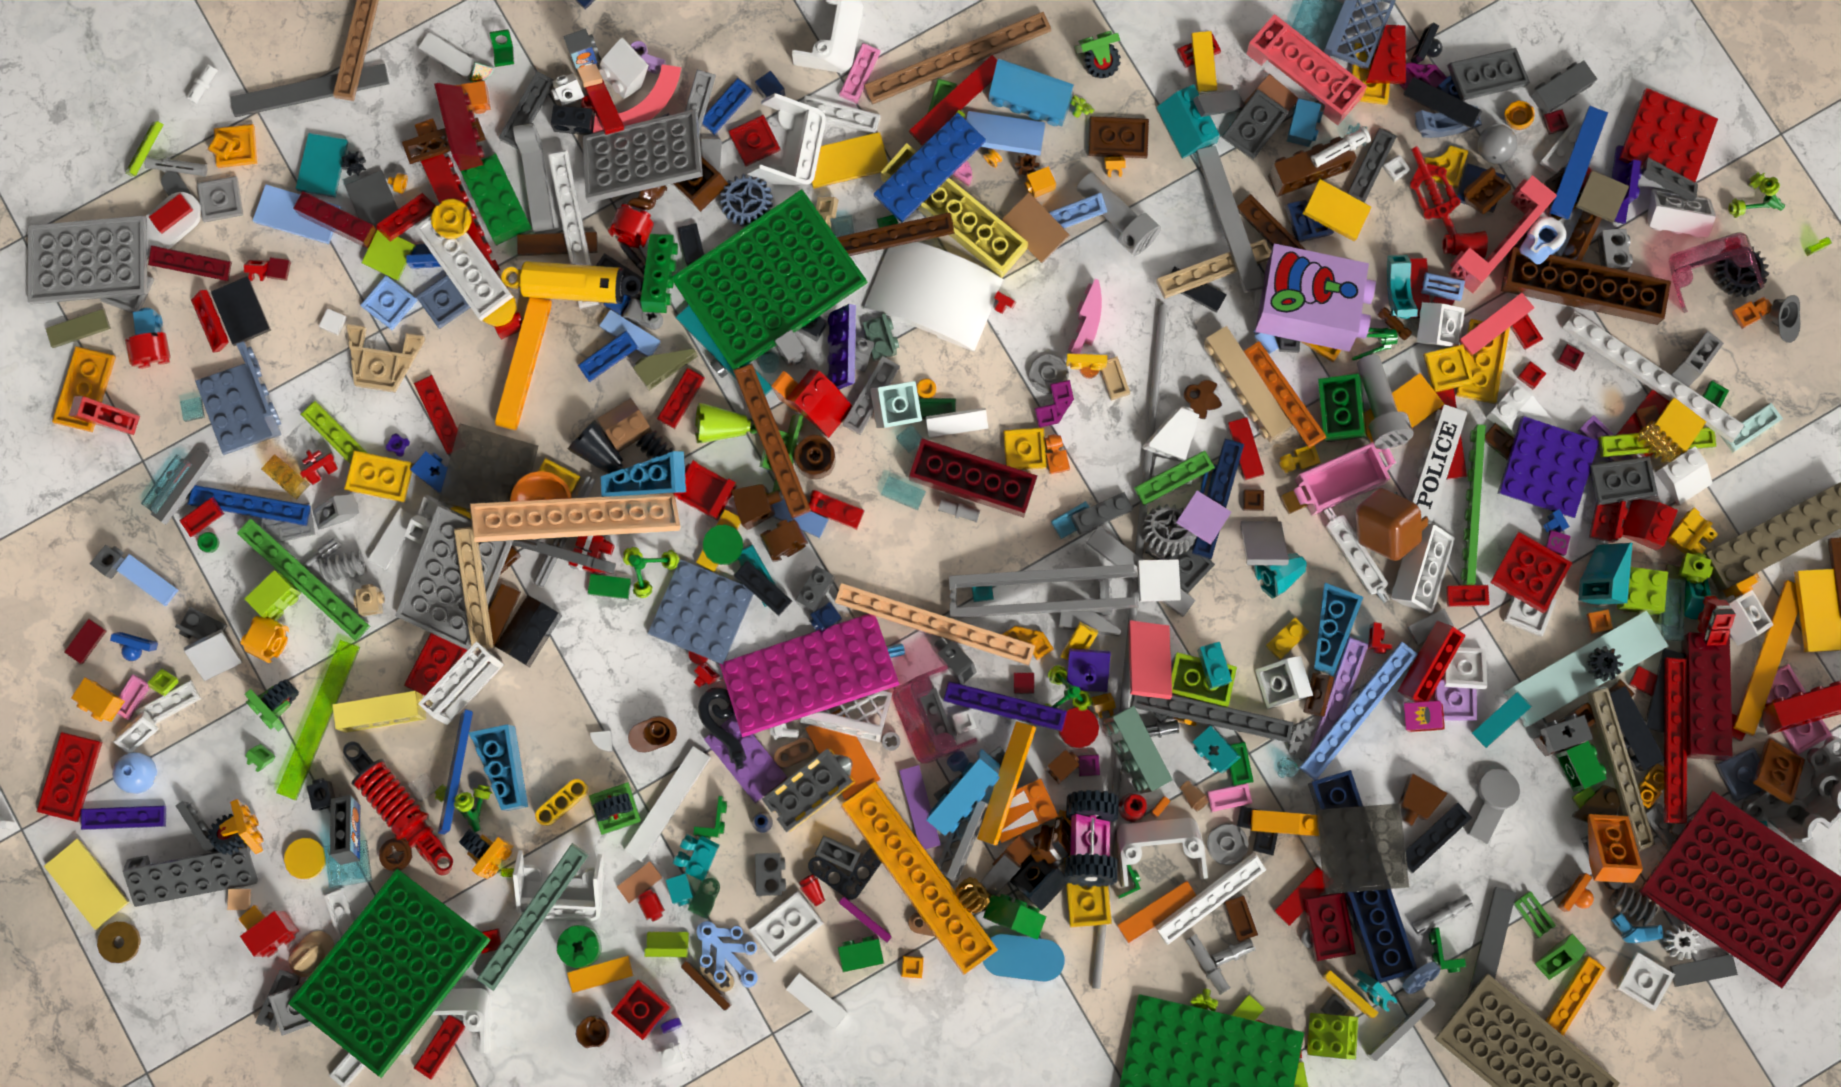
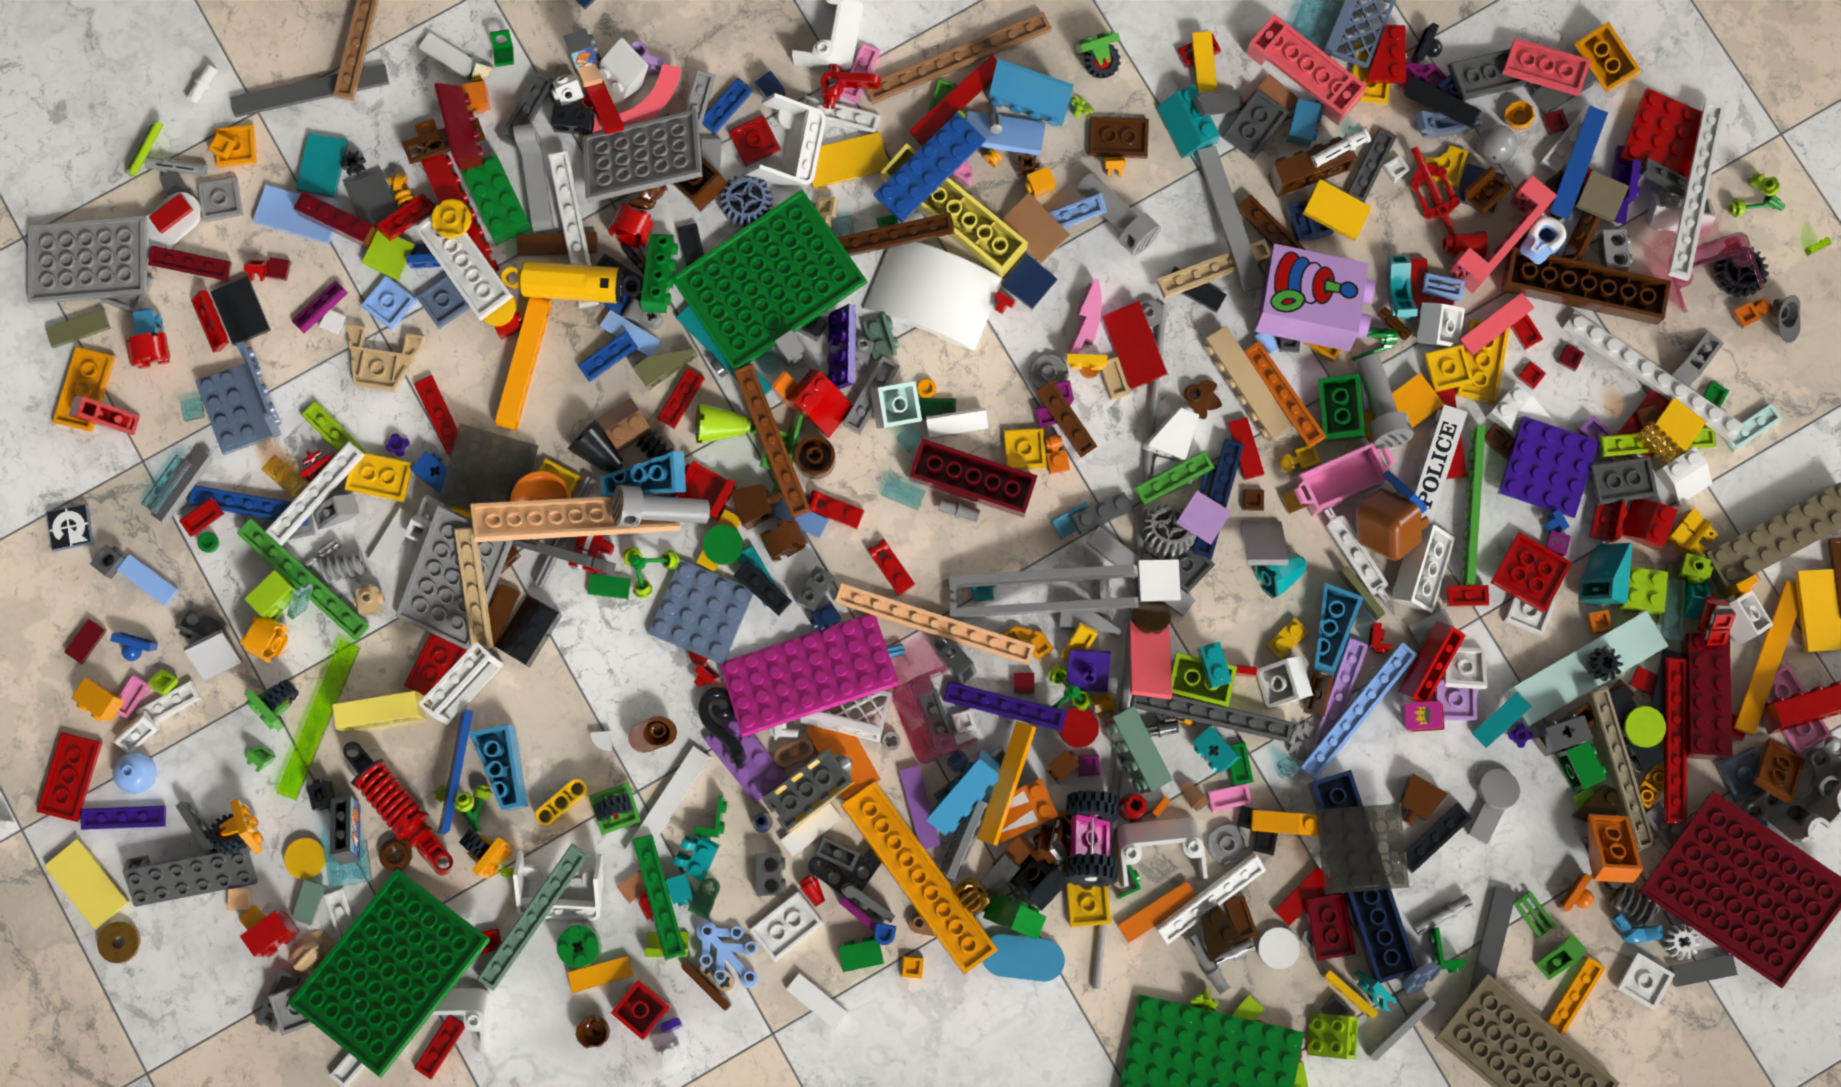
none -> tile [46,504,94,552]
none -> white tile [265,441,365,545]
none -> clear light blue tile [287,582,313,619]
none -> sand green tile [291,879,326,926]
none -> magenta tile [292,280,348,334]
none -> light orange bush [394,190,414,207]
none -> light grey piece [612,485,710,527]
none -> green tile [632,834,686,961]
none -> white tile [780,802,842,857]
none -> red piece [820,64,881,109]
none -> dark grey plate [841,882,895,923]
none -> red plate [866,538,915,596]
none -> blue tile [874,922,897,945]
none -> light grey axle [990,105,1002,134]
none -> dark blue tile [1001,255,1057,310]
none -> reddish brown plate [1035,380,1097,458]
none -> red tile [1102,300,1169,390]
none -> dark brown tile [1130,599,1171,634]
none -> light grey piece [1141,300,1164,327]
none -> dark brown wing [1200,904,1243,963]
none -> red tile [1235,665,1257,678]
none -> white tile [1257,927,1300,969]
none -> olive tile [1338,566,1385,621]
none -> blue tile [1382,471,1428,514]
none -> coral tile [1502,38,1591,96]
none -> dark purple plate [1508,723,1533,748]
none -> light orange slope [1574,21,1641,93]
none -> lime tile [1623,706,1666,748]
none -> white plate [1668,101,1725,281]

